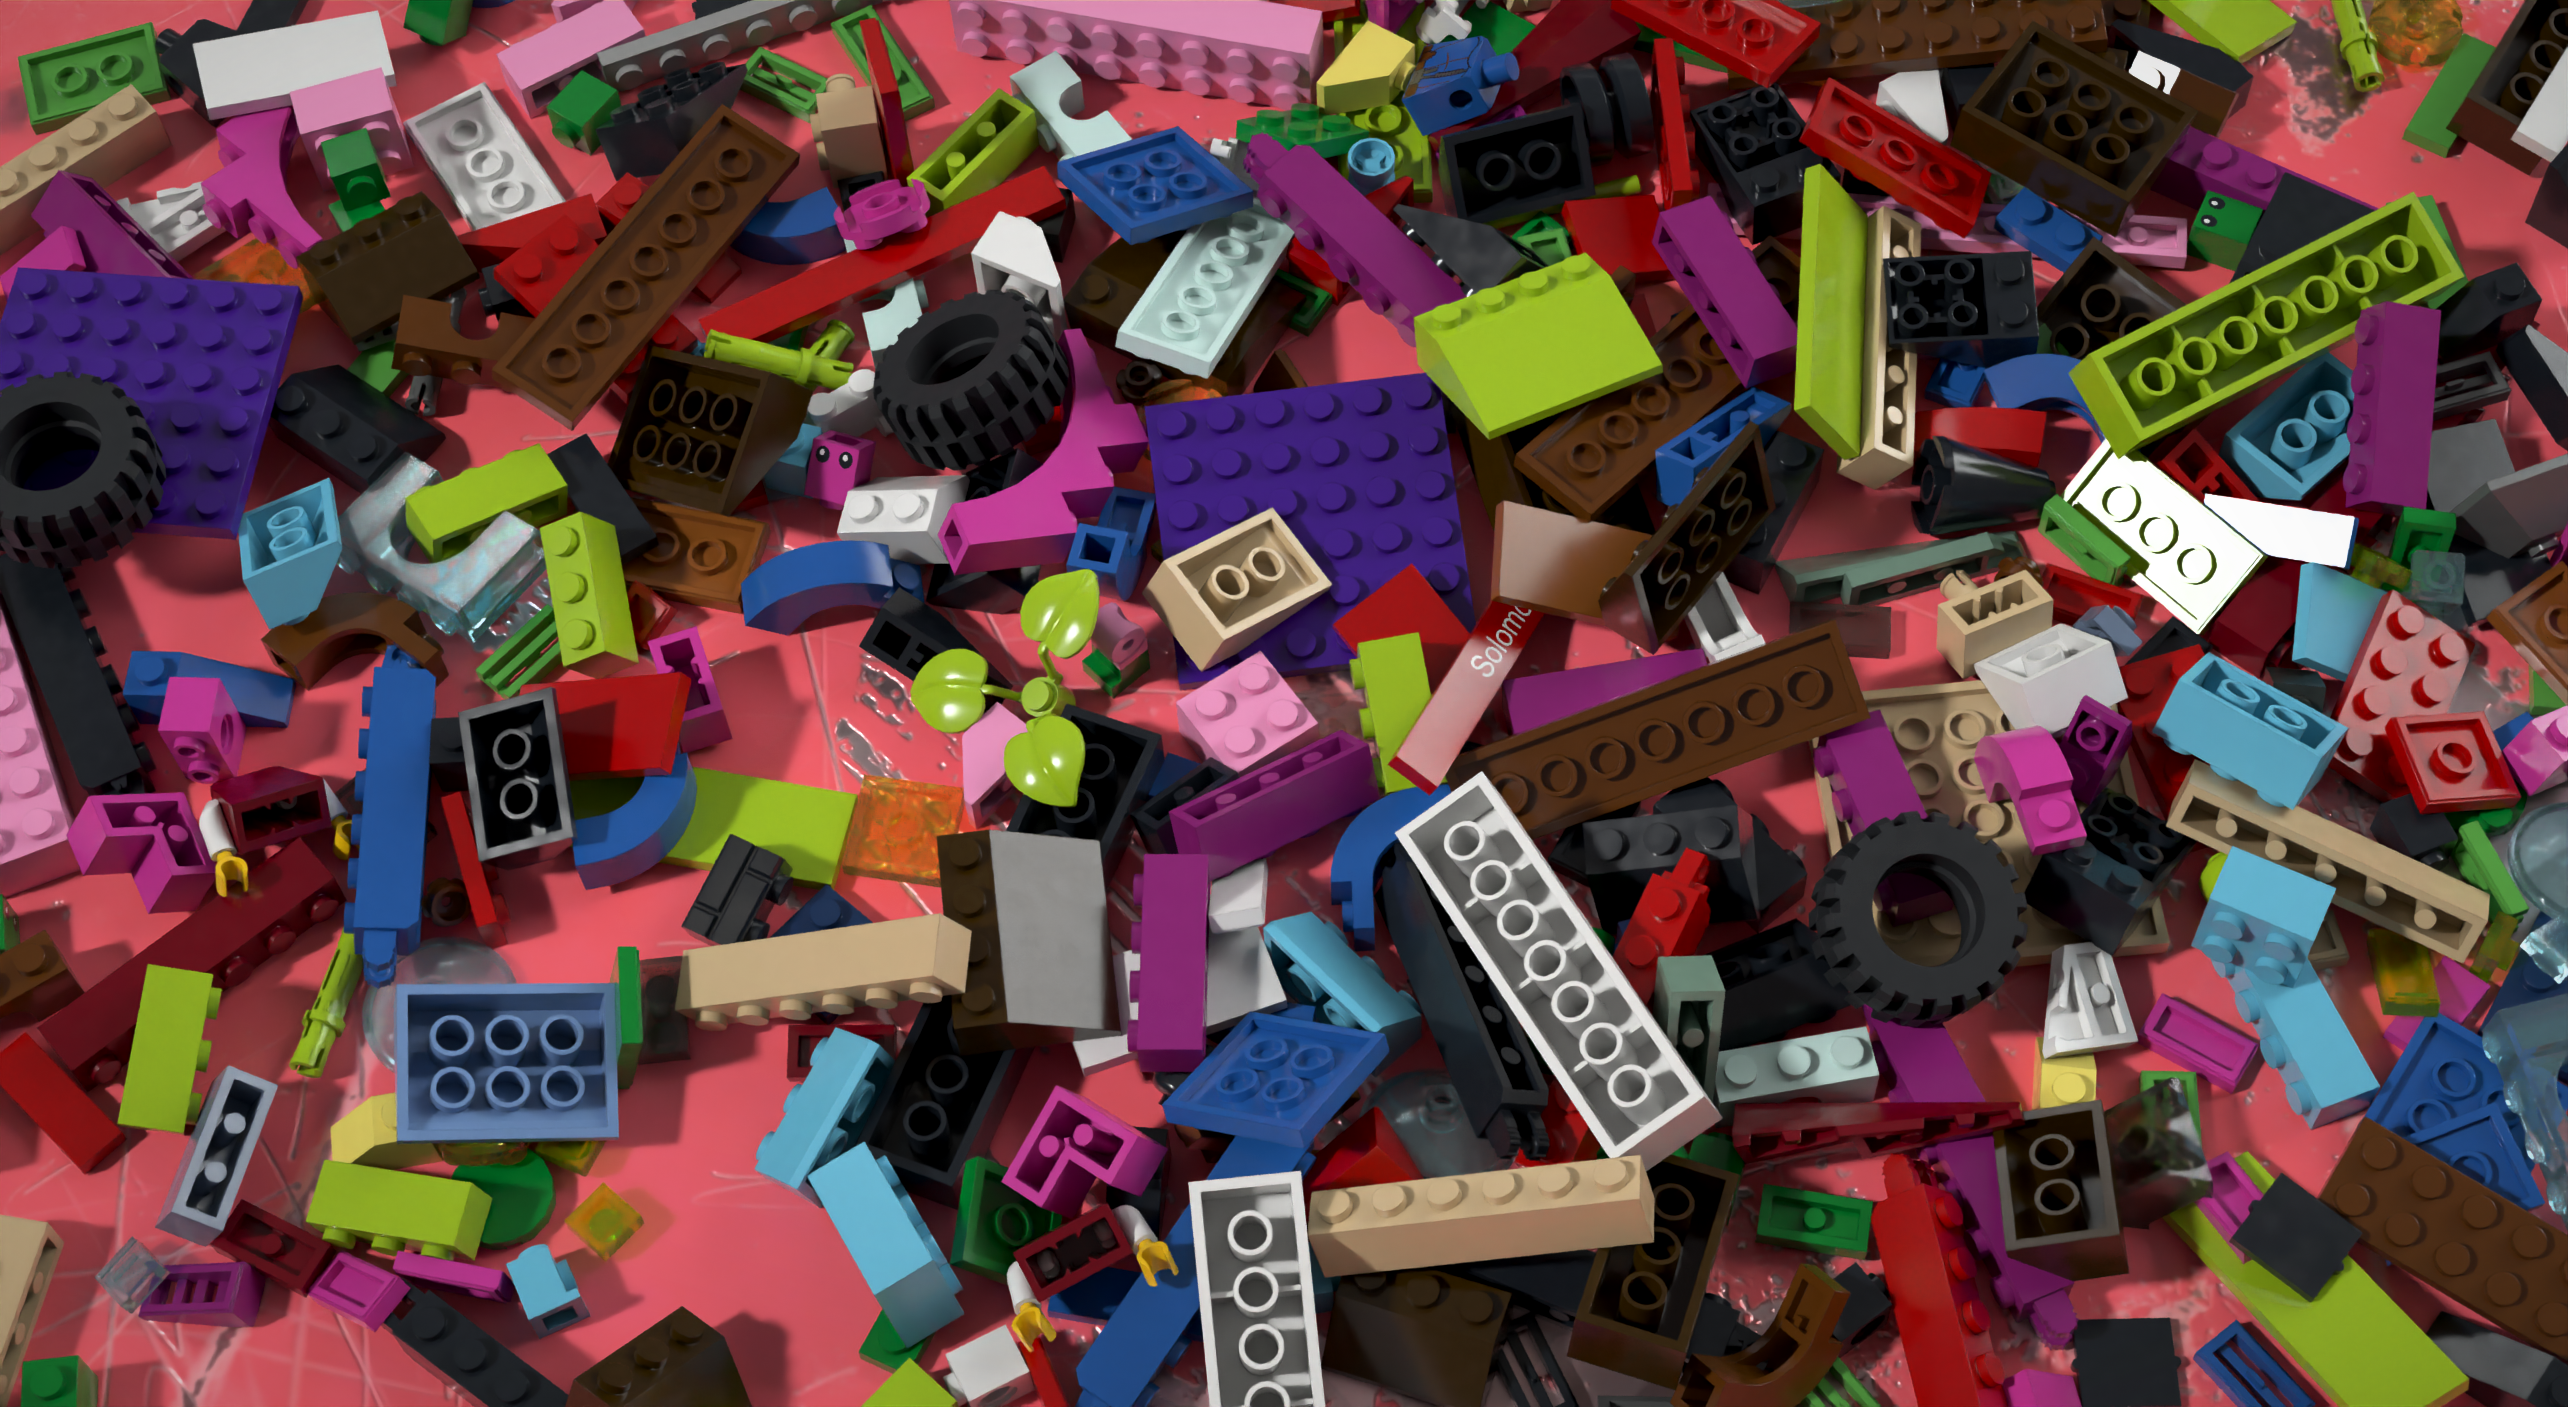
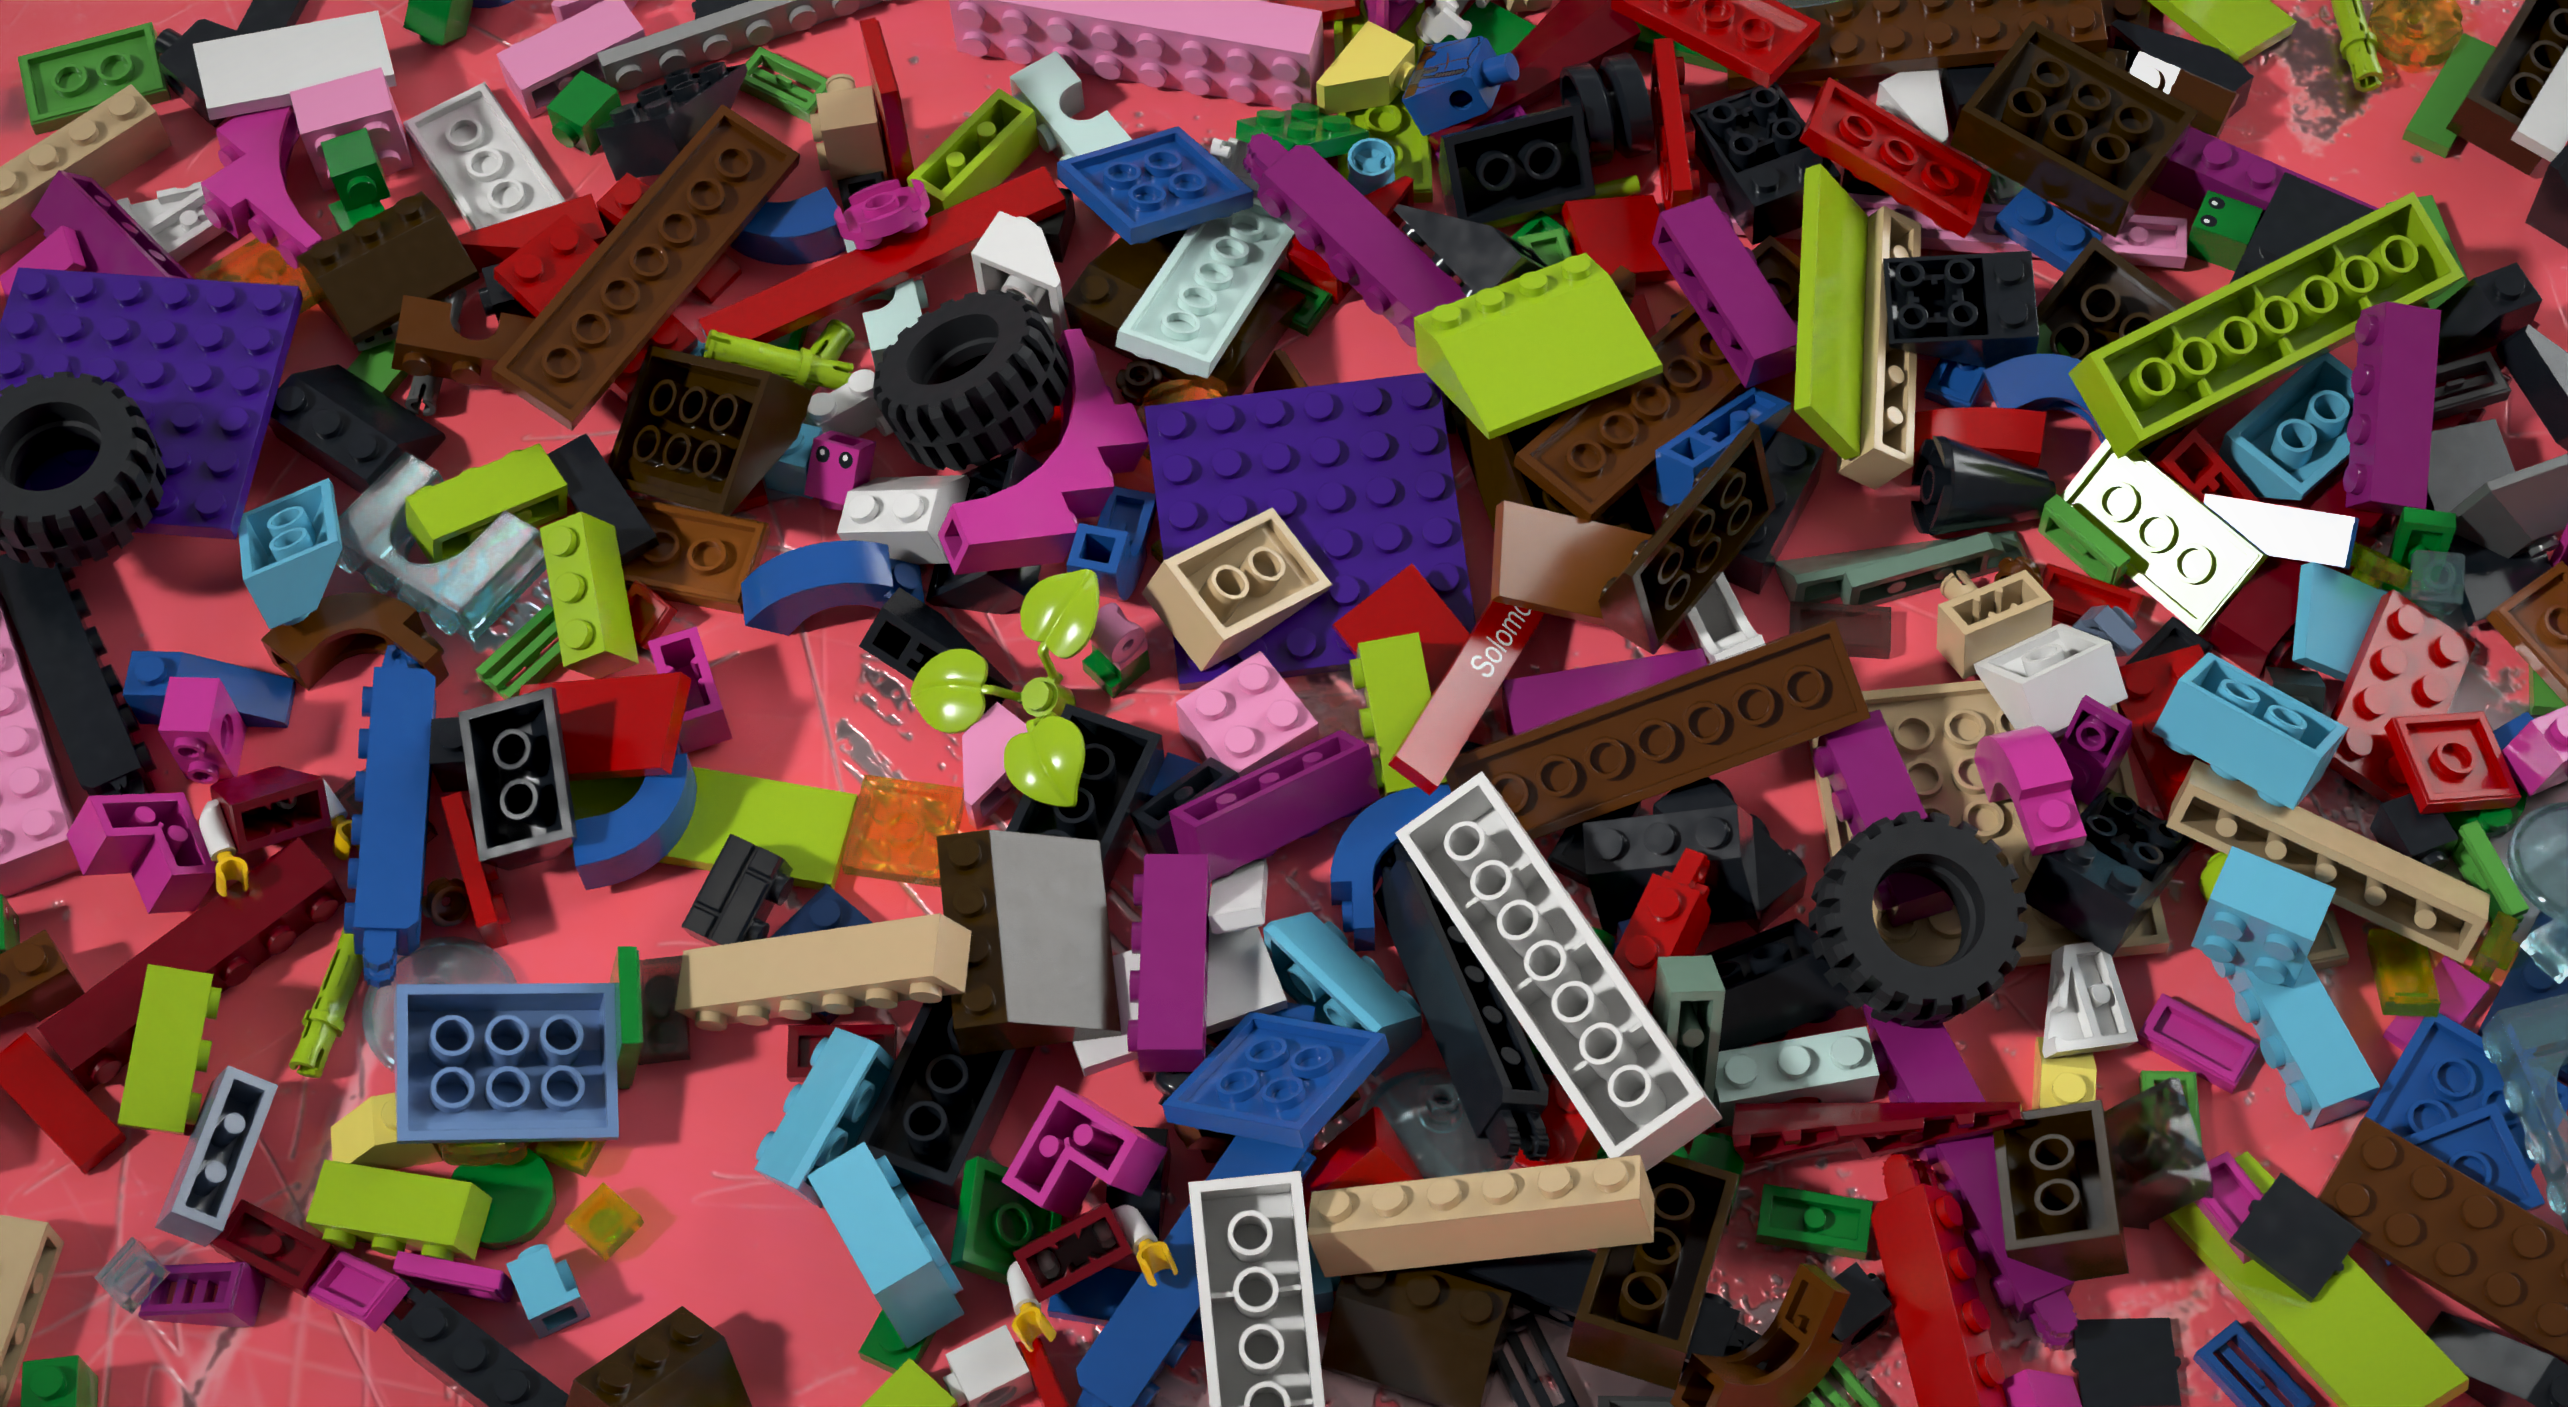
bright green tile [831,5,935,121] -> none

